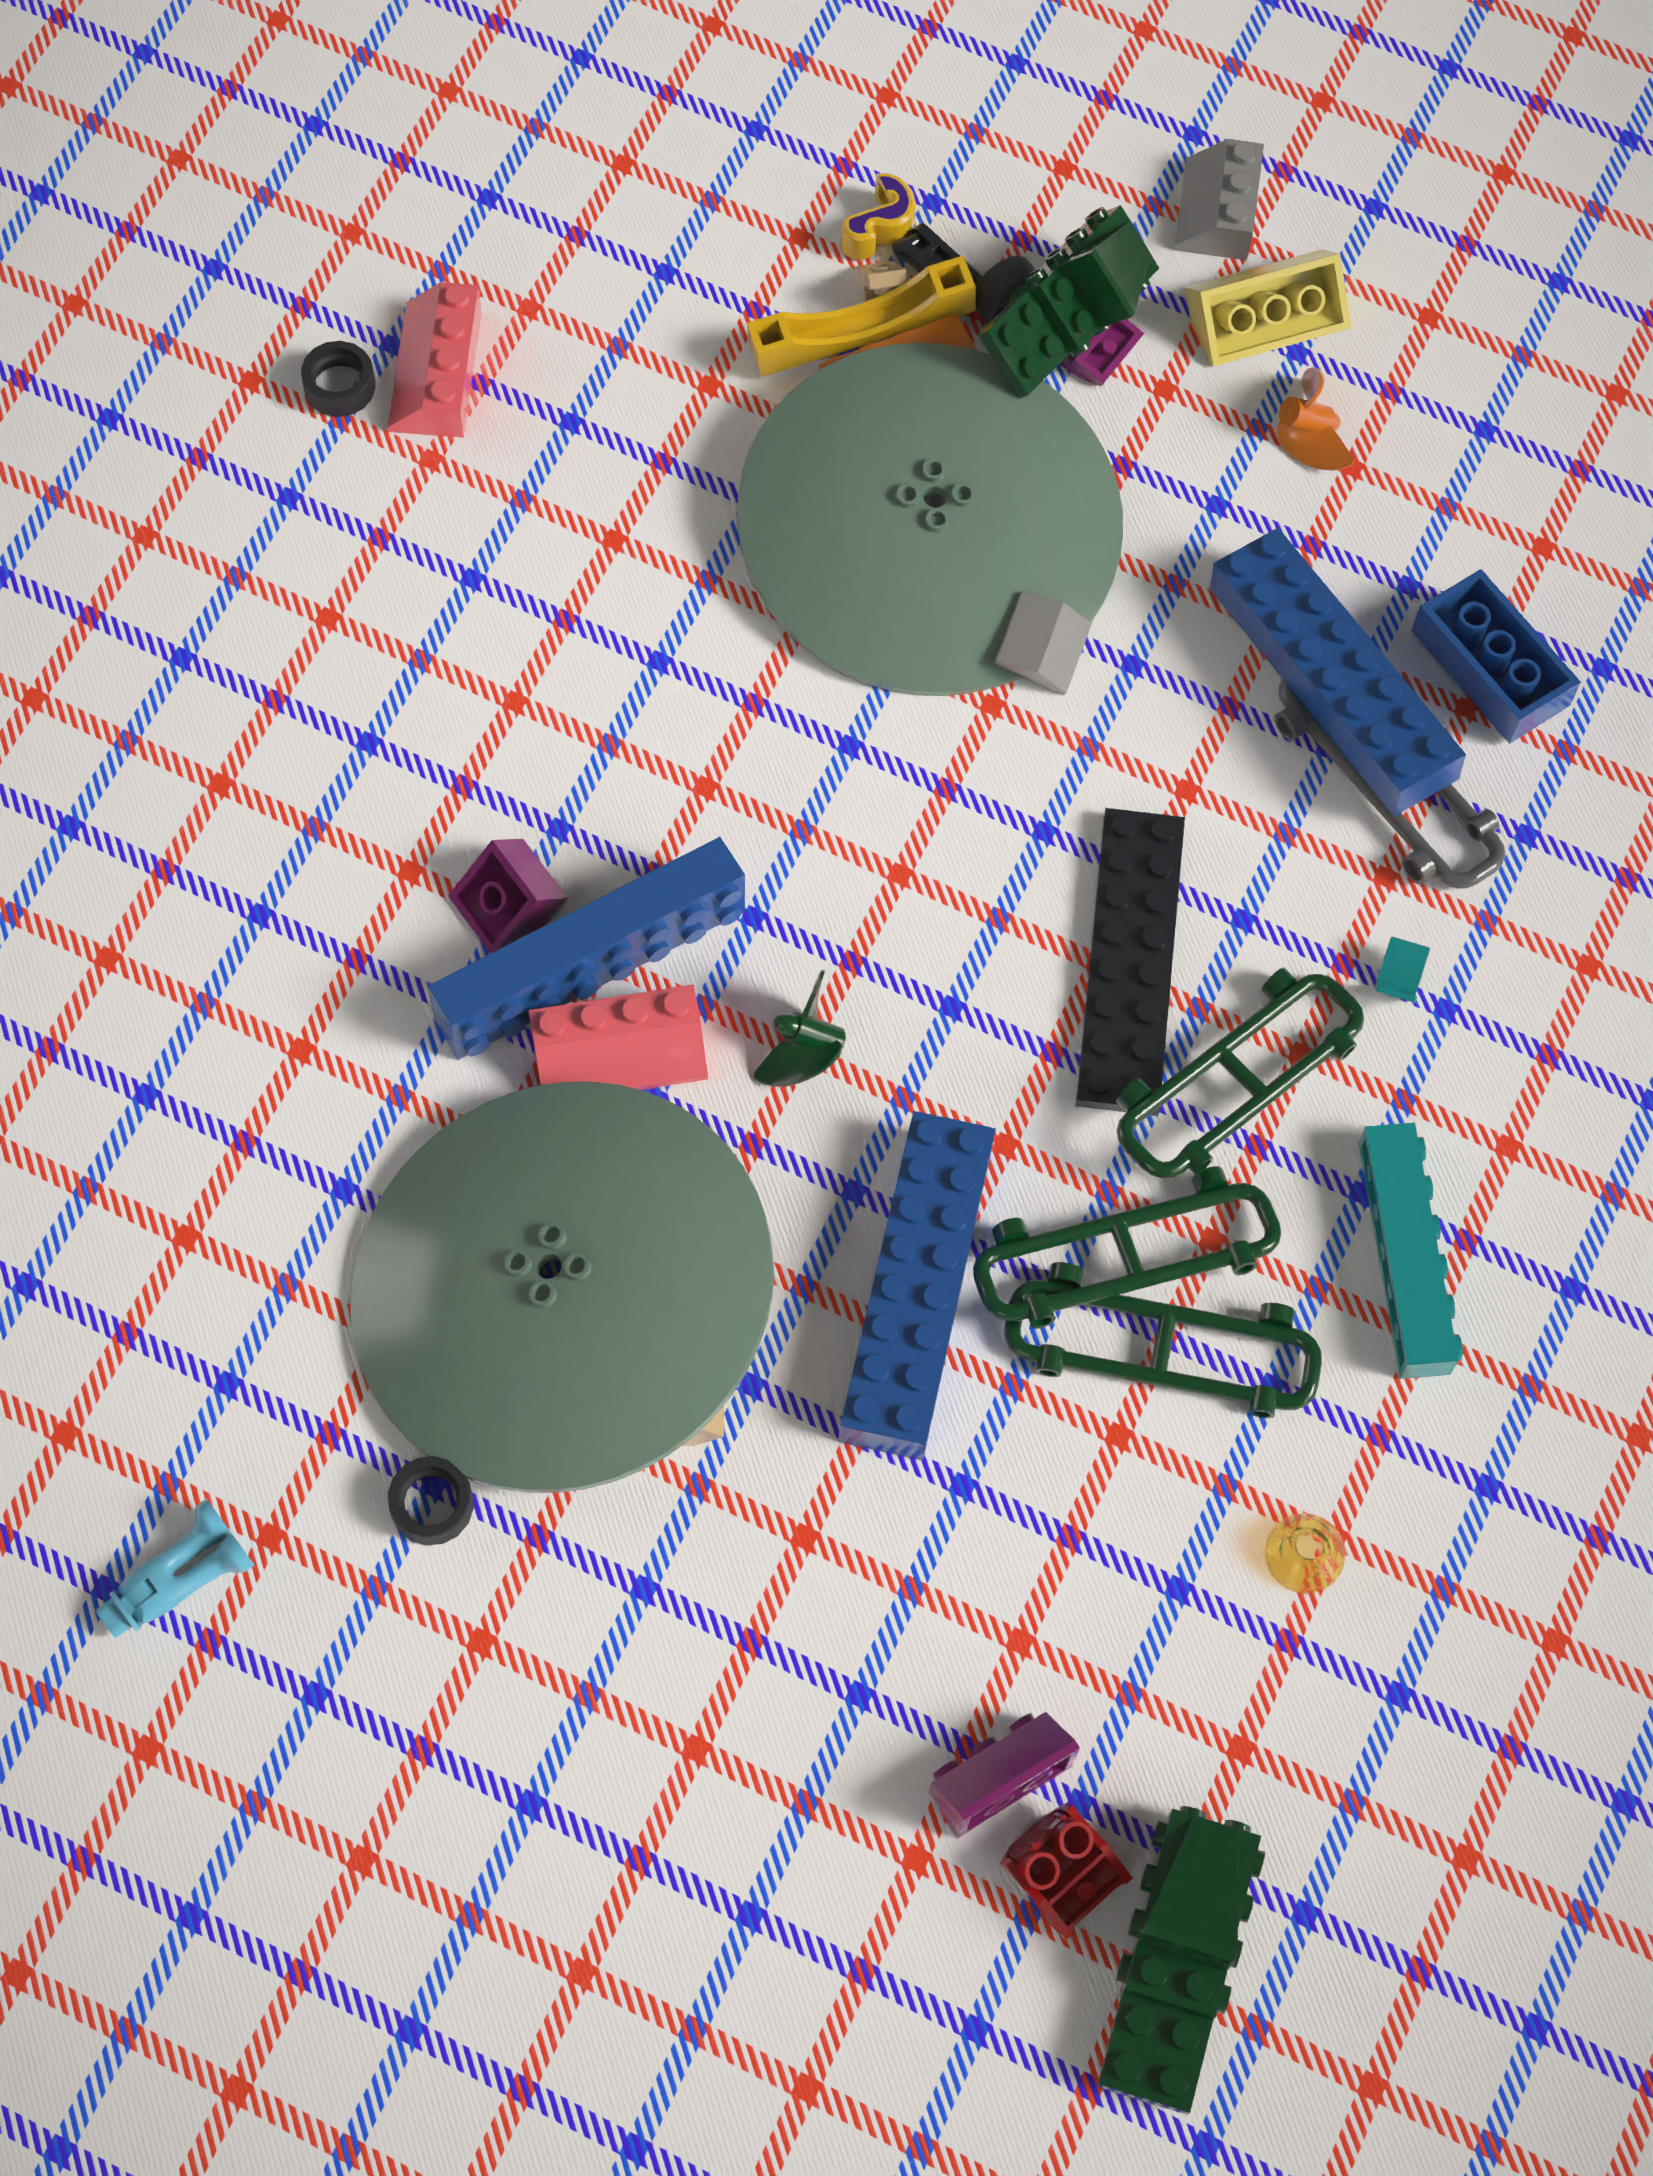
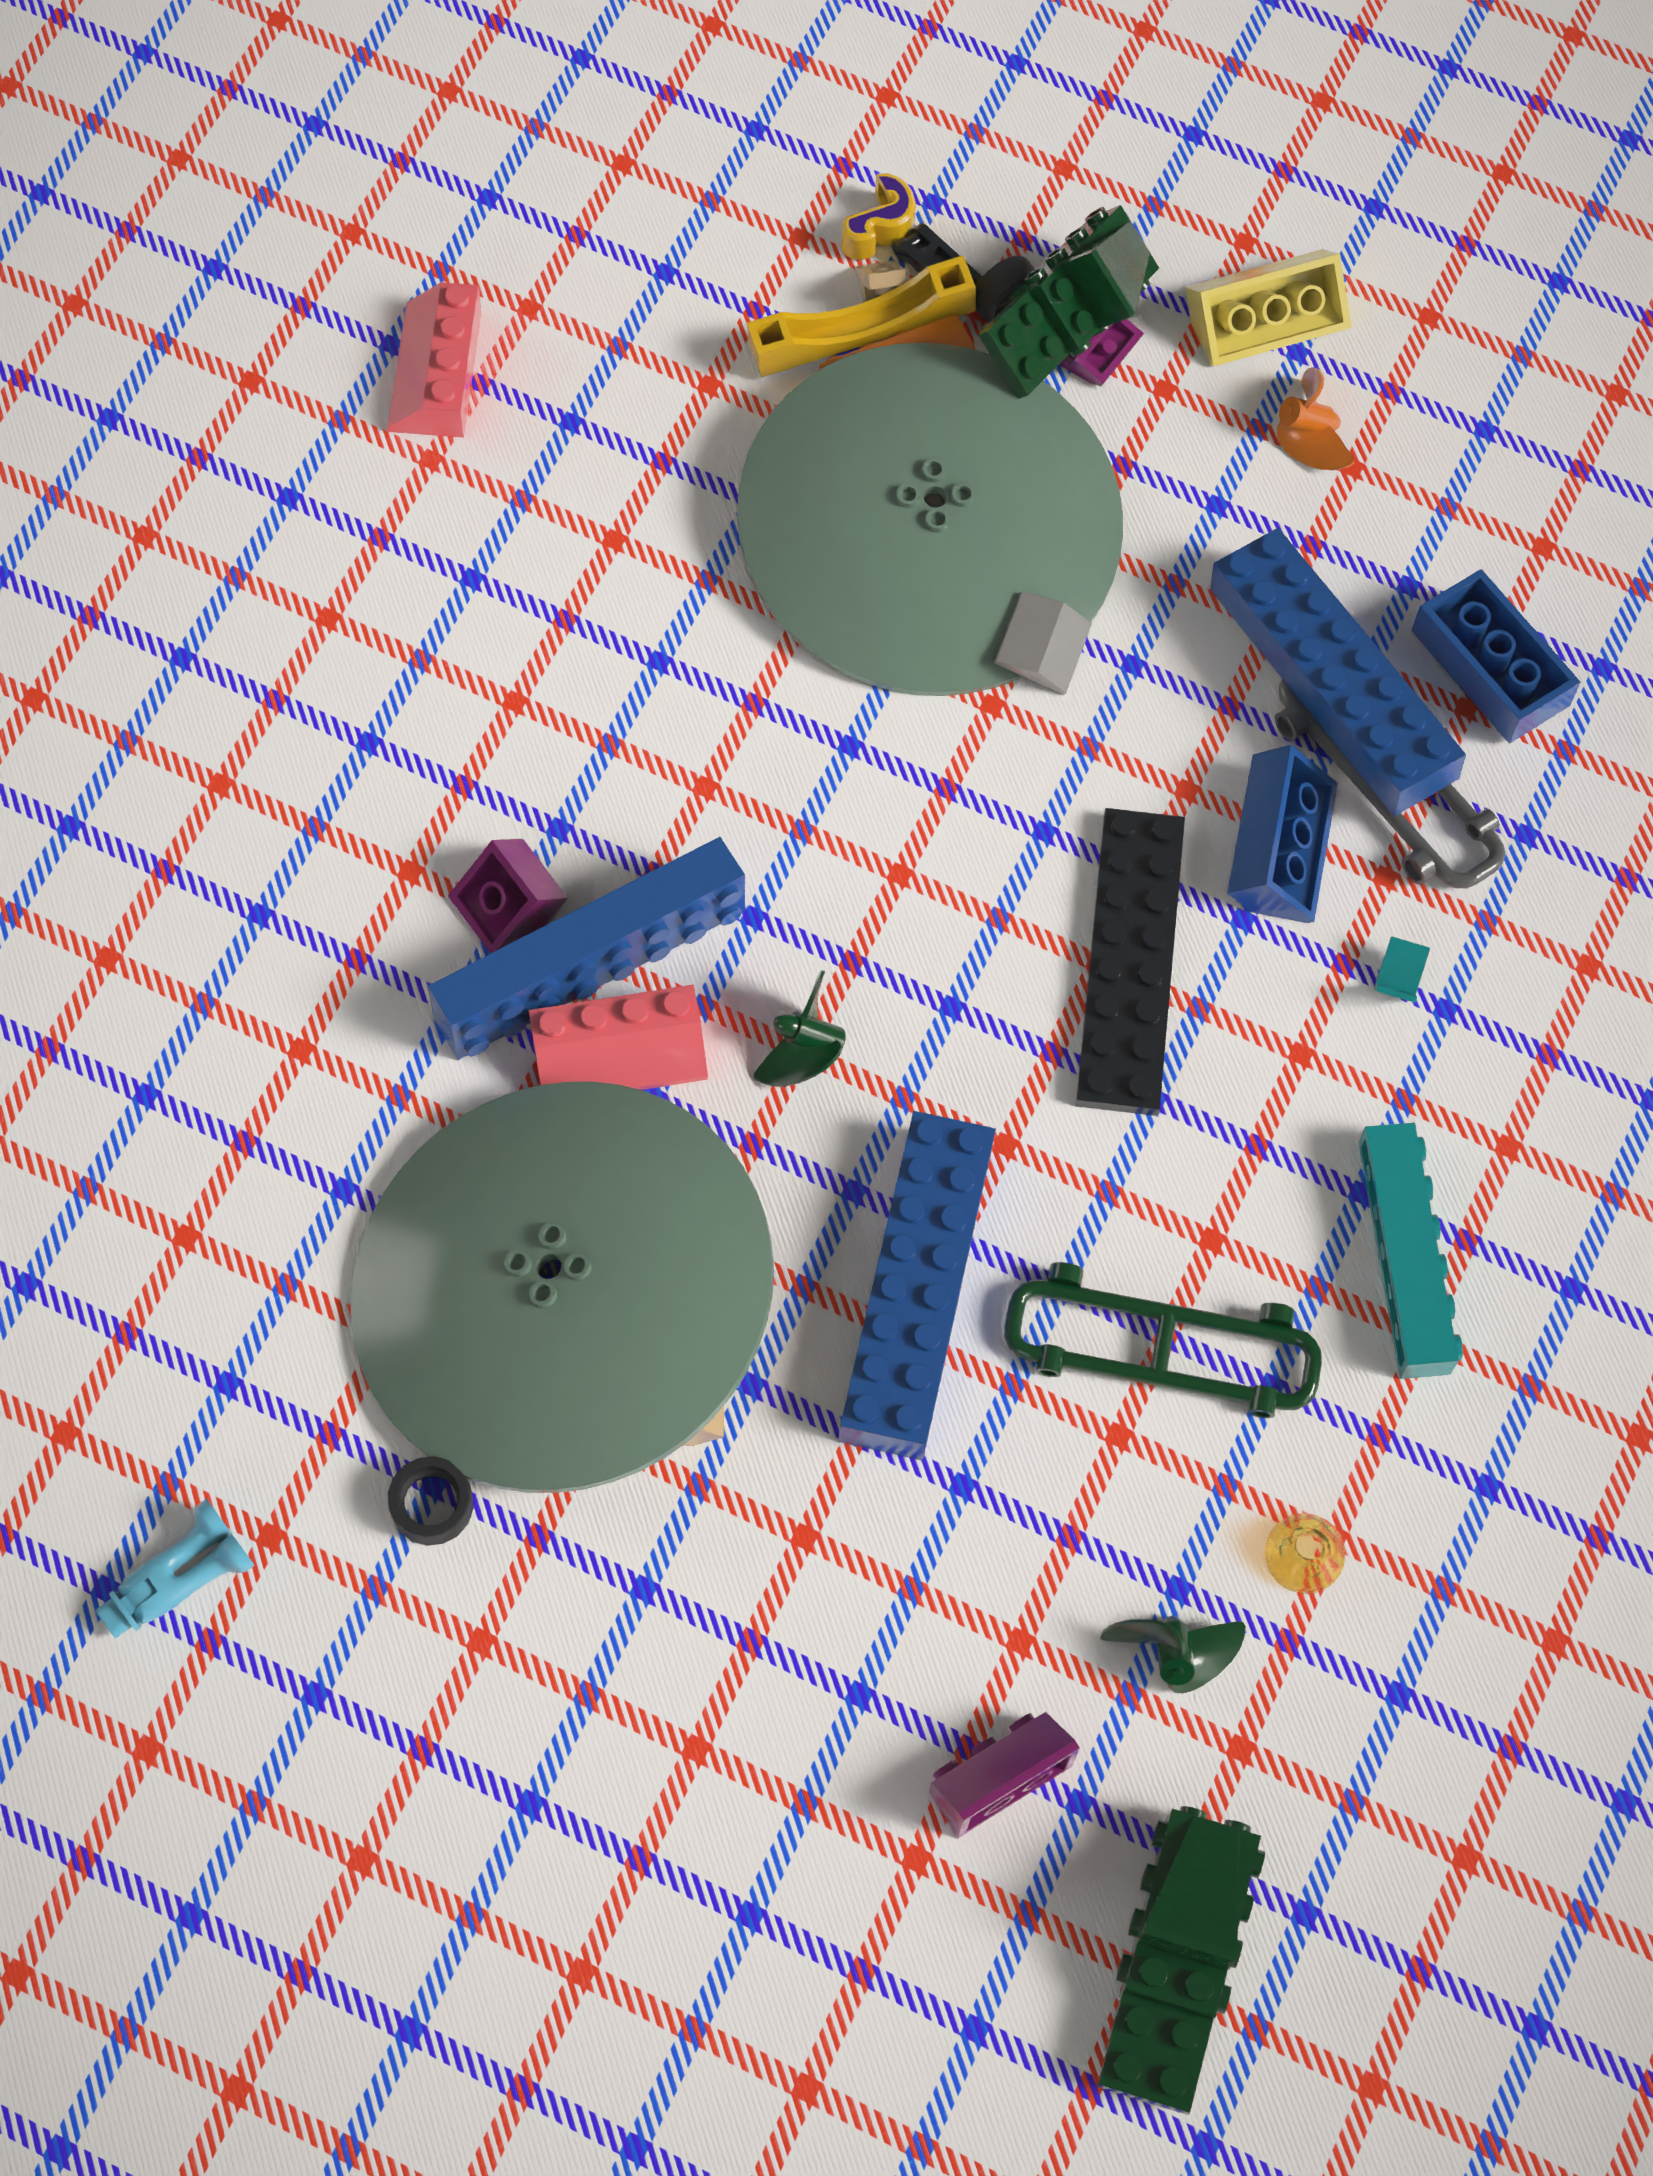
black tyre [301,340,376,417] -> none
dark green bar [973,1166,1282,1329] -> none
red slope [999,1803,1133,1940] -> none
dark green bar [1116,967,1365,1178] -> none
light grey slope [1174,139,1264,260] -> none
none -> dark green piece [1100,1616,1246,1694]
none -> blue slope [1227,744,1338,923]

